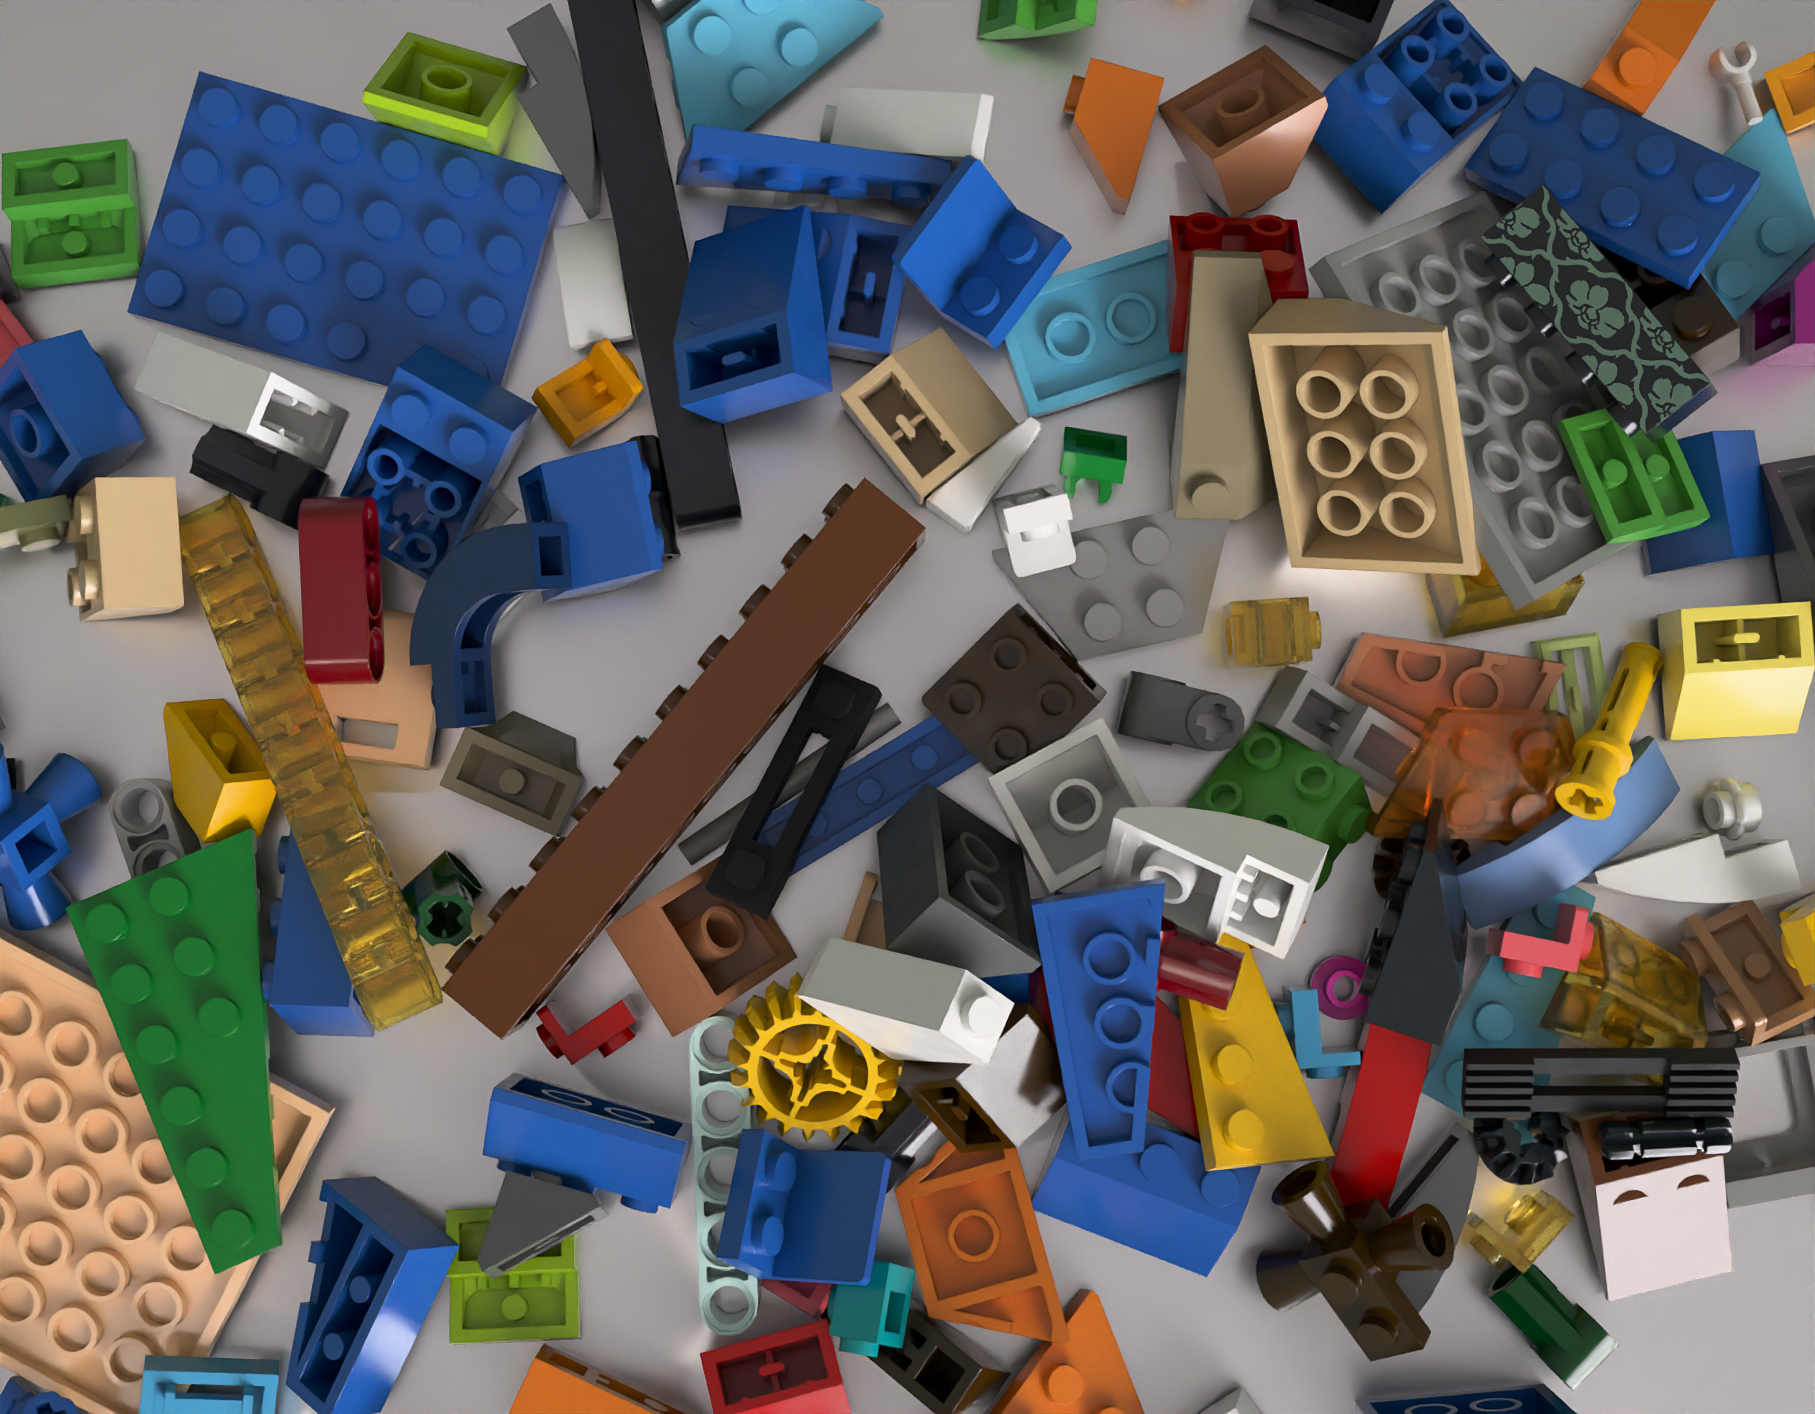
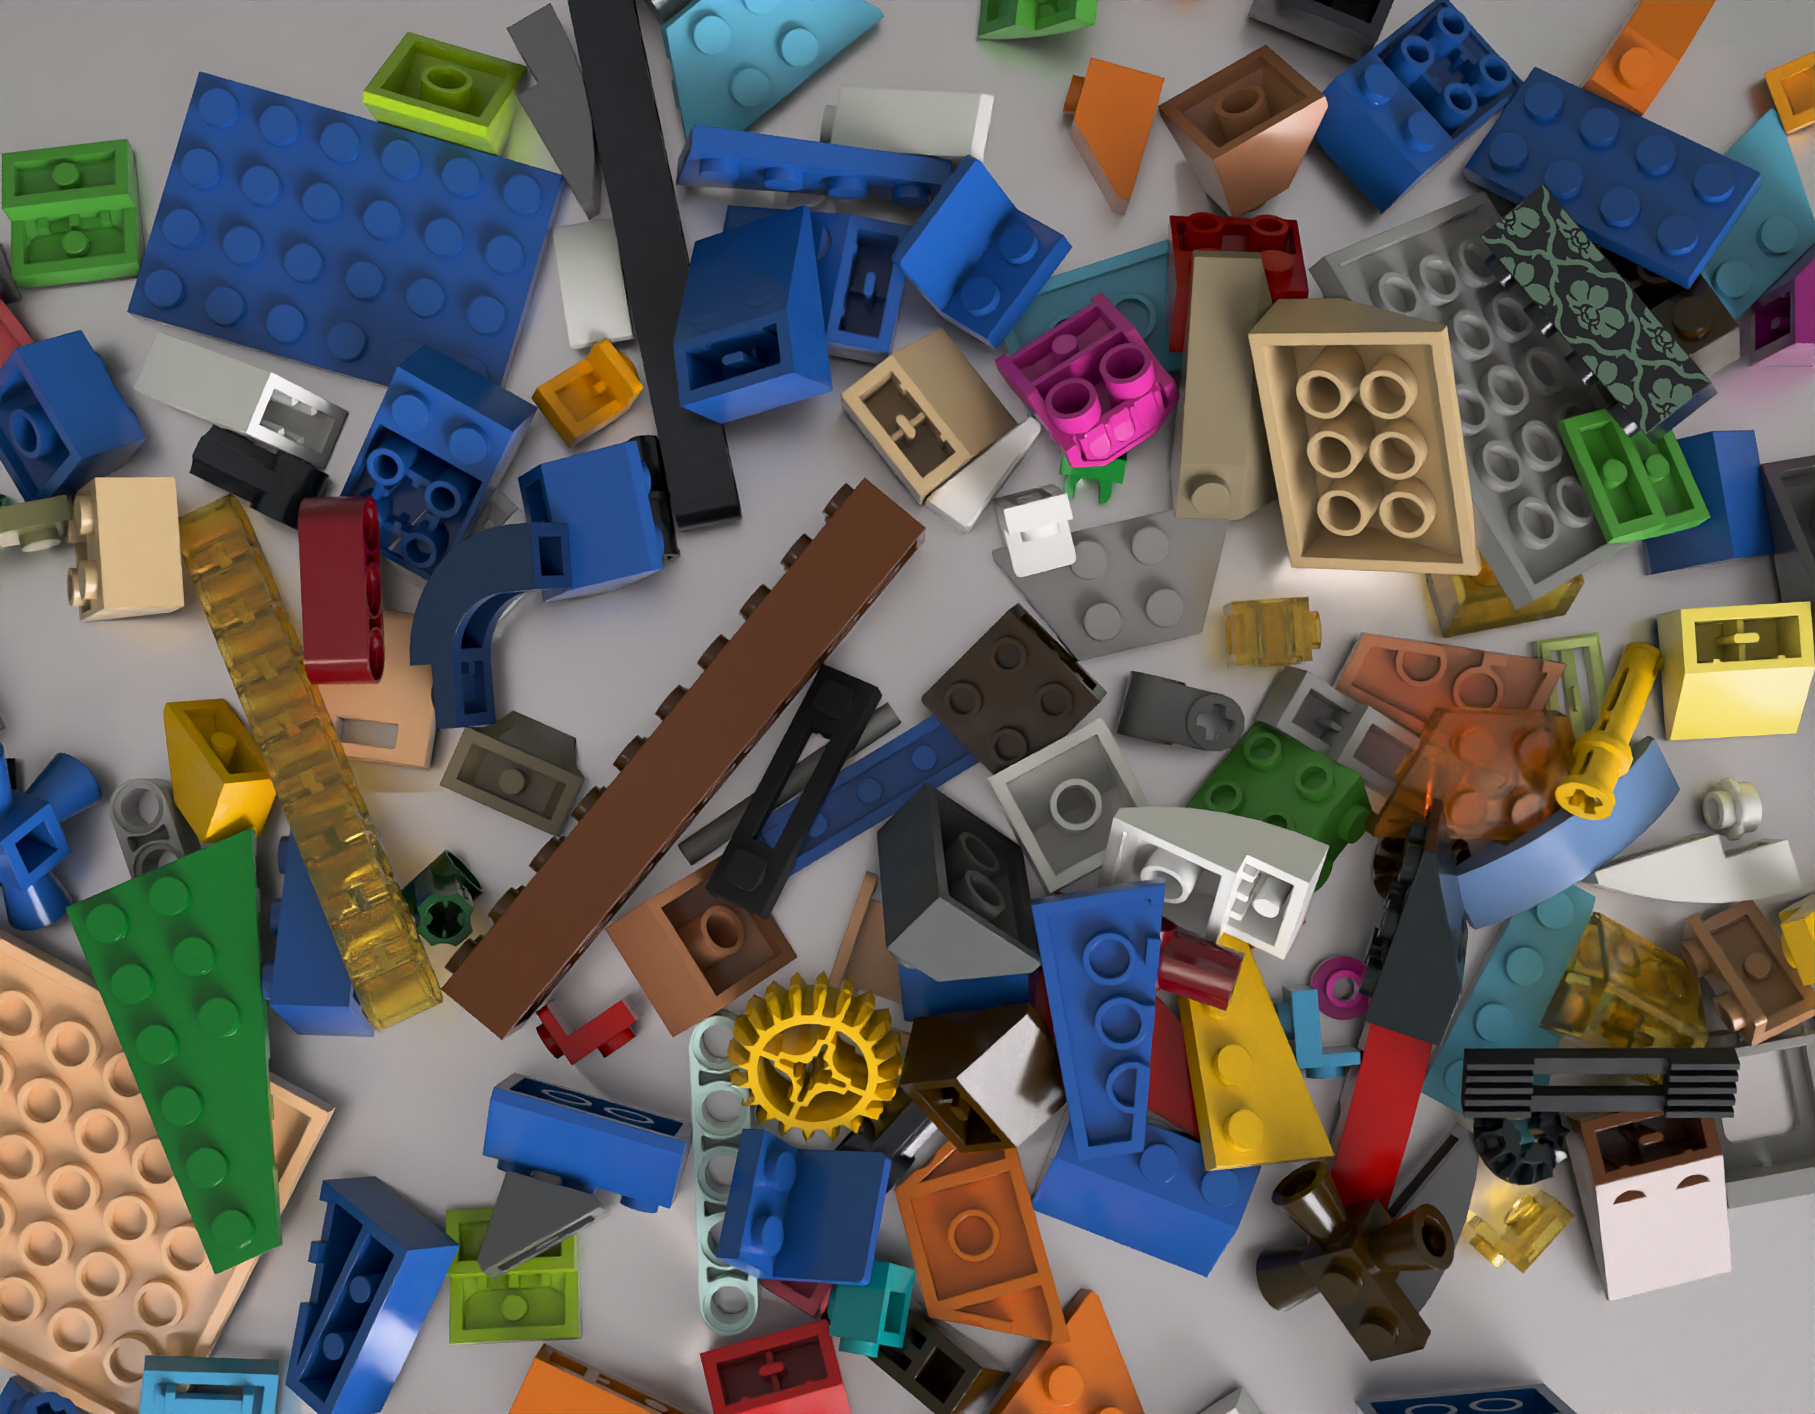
white slope [796,937,1014,1064] -> none
coral bracket [1484,903,1594,978] -> none
dark green piece [1485,1256,1619,1391] -> none
black axle [1597,1118,1733,1160] -> none
white hand [1708,41,1763,125] -> none
none -> dark pink slope [994,292,1180,468]

